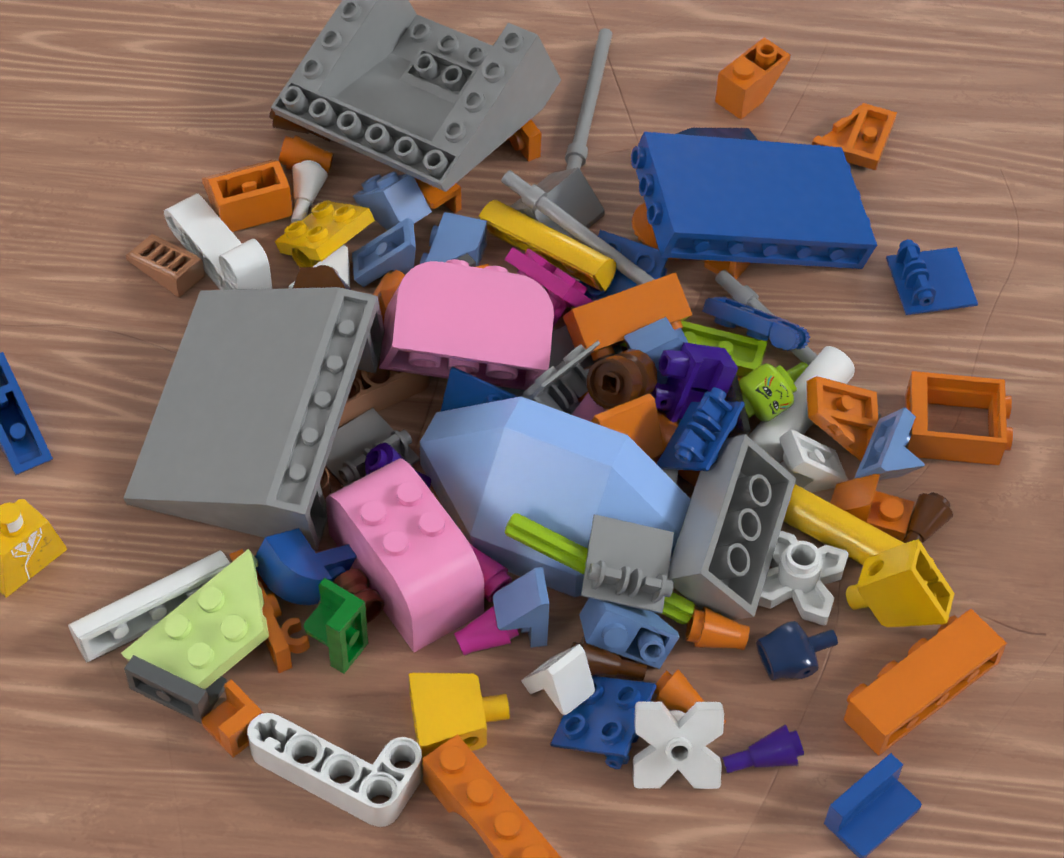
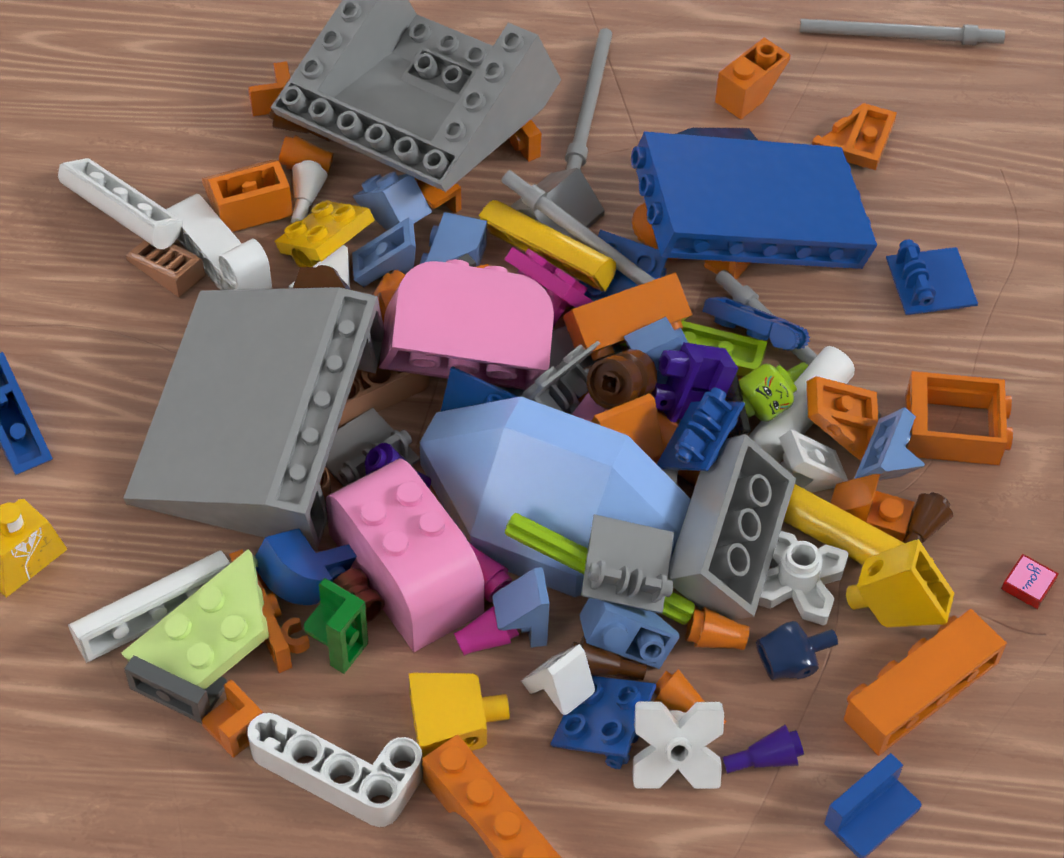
none -> white brick [58,158,182,249]
none -> orange panel [248,61,290,116]
none -> light grey bar [800,19,1005,46]
none -> tile [1001,554,1059,609]

